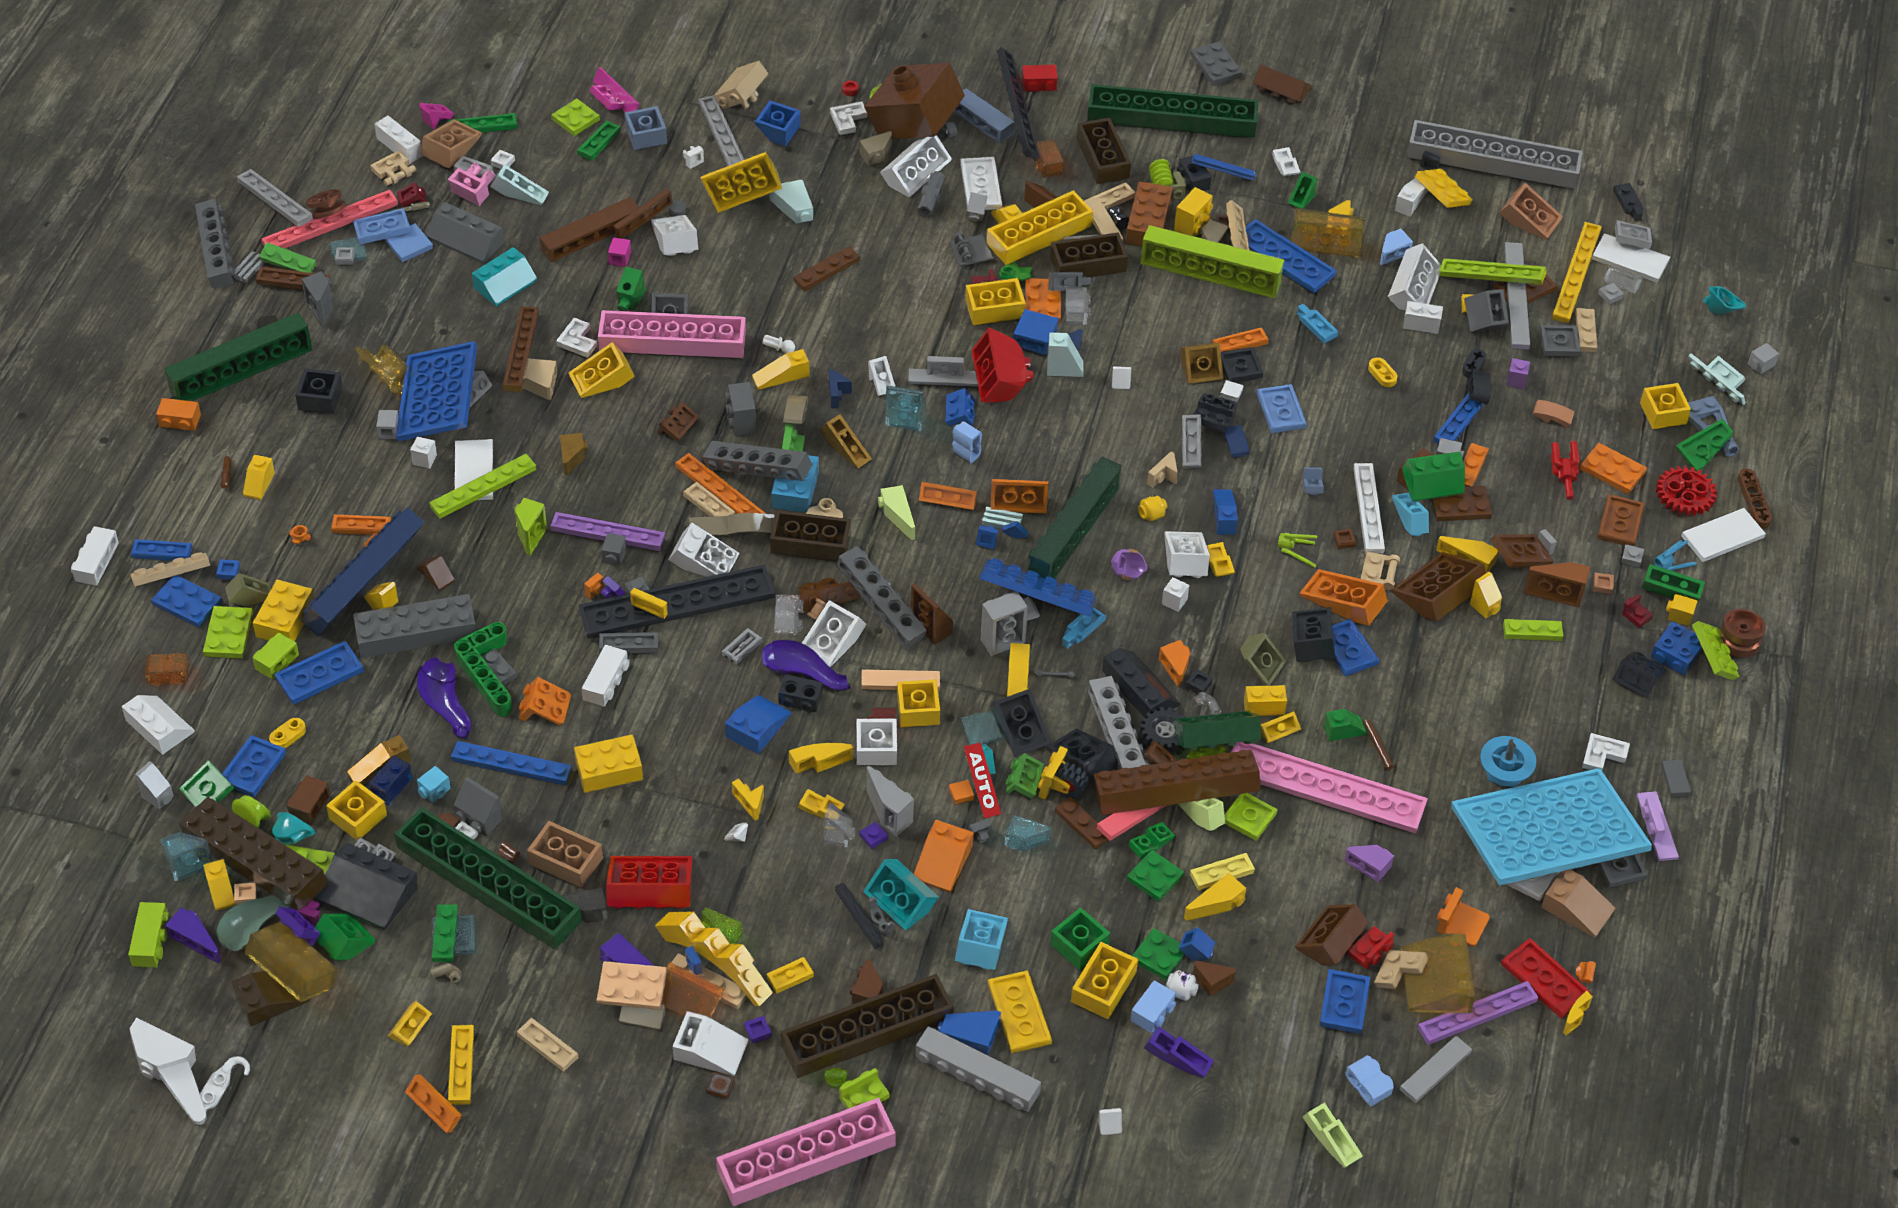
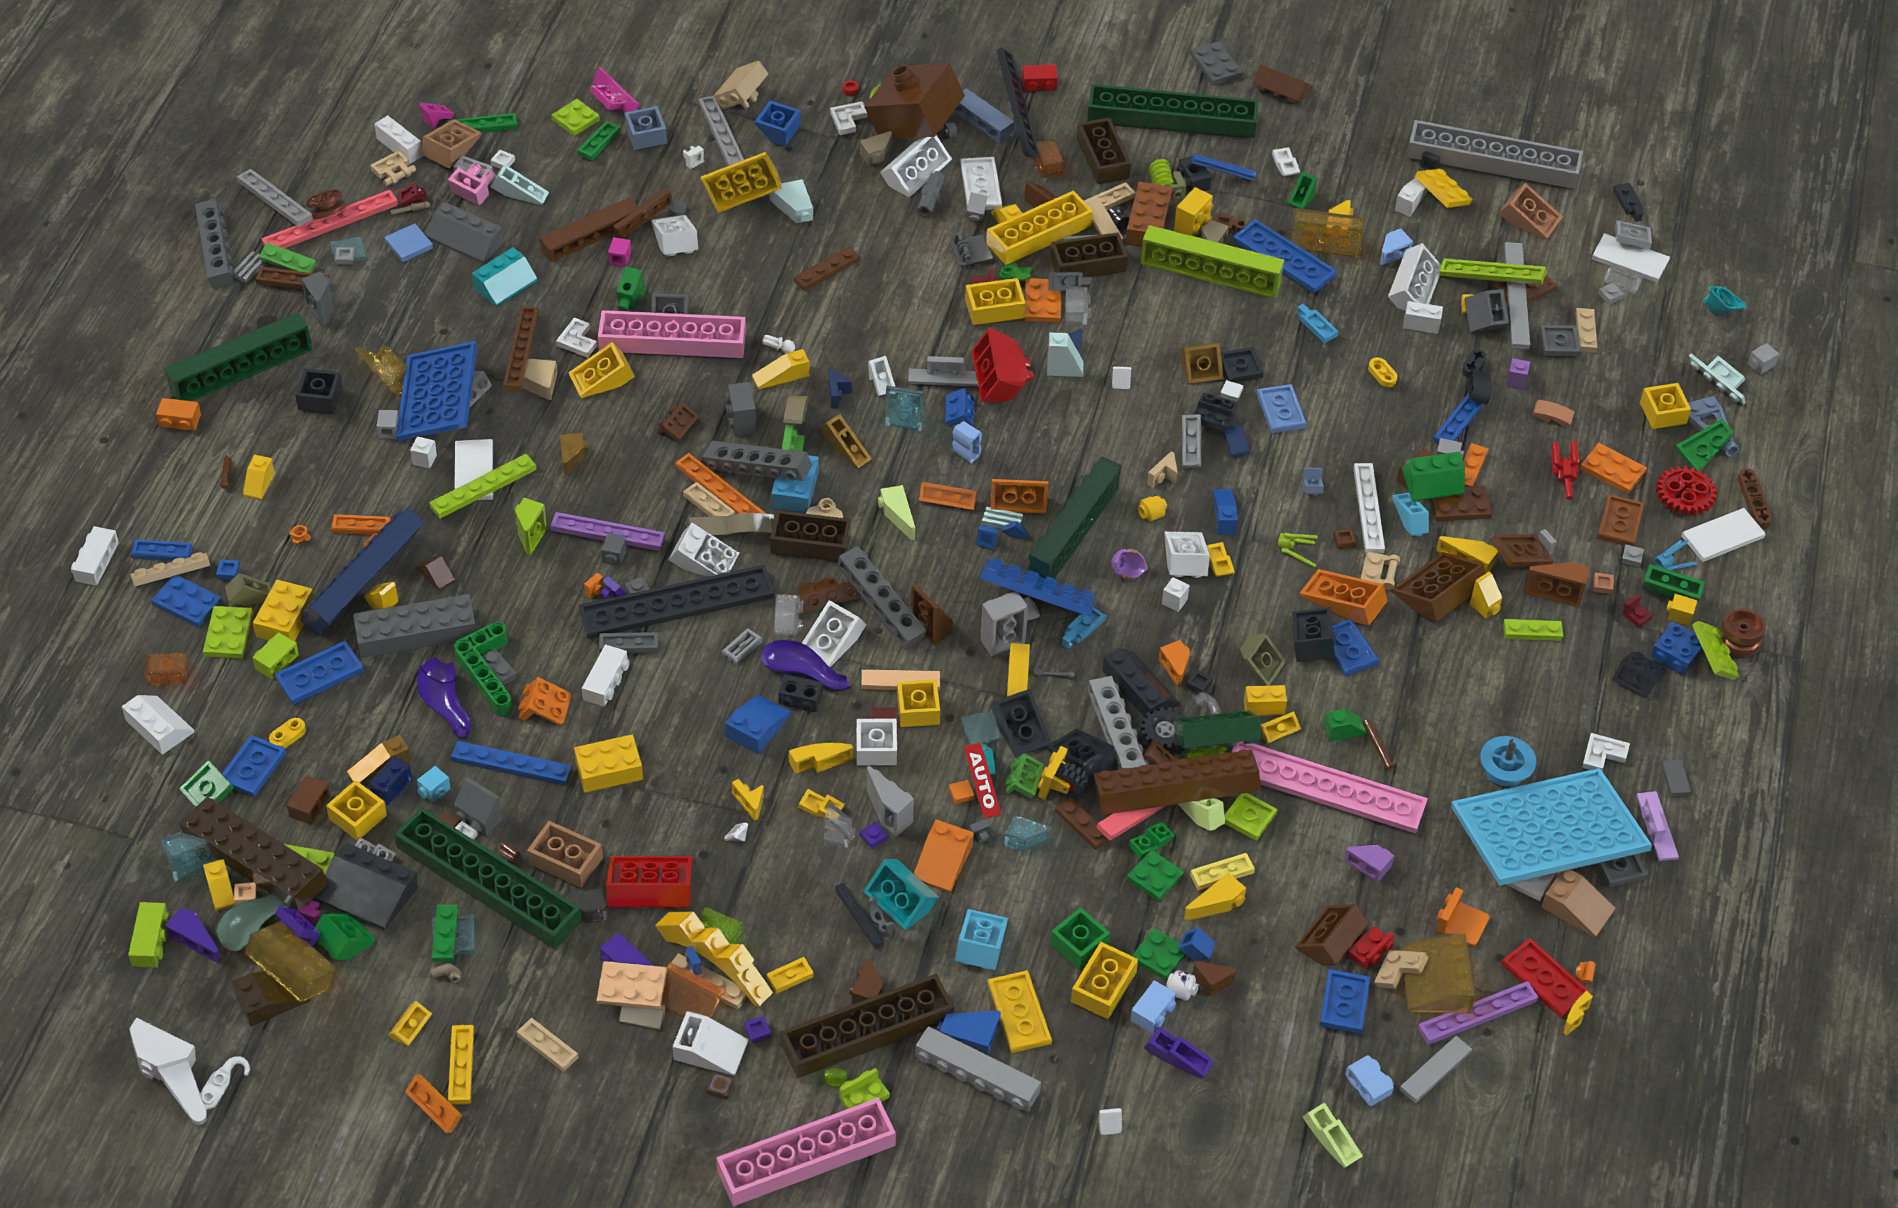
light grey slope [135,761,174,810] -> none
lime piece [232,795,271,828] -> none
teal hat [272,812,315,845] -> none
medium blue tile [353,209,411,245] -> none
yellow tile [630,588,668,619] -> none
medium nougat bush [807,598,827,620] -> none
blue brick [1013,309,1059,355] -> none
orange tile [1212,327,1269,352] -> none
tan plate [1226,200,1249,250] -> none
yellow tile [1552,222,1602,324] -> none

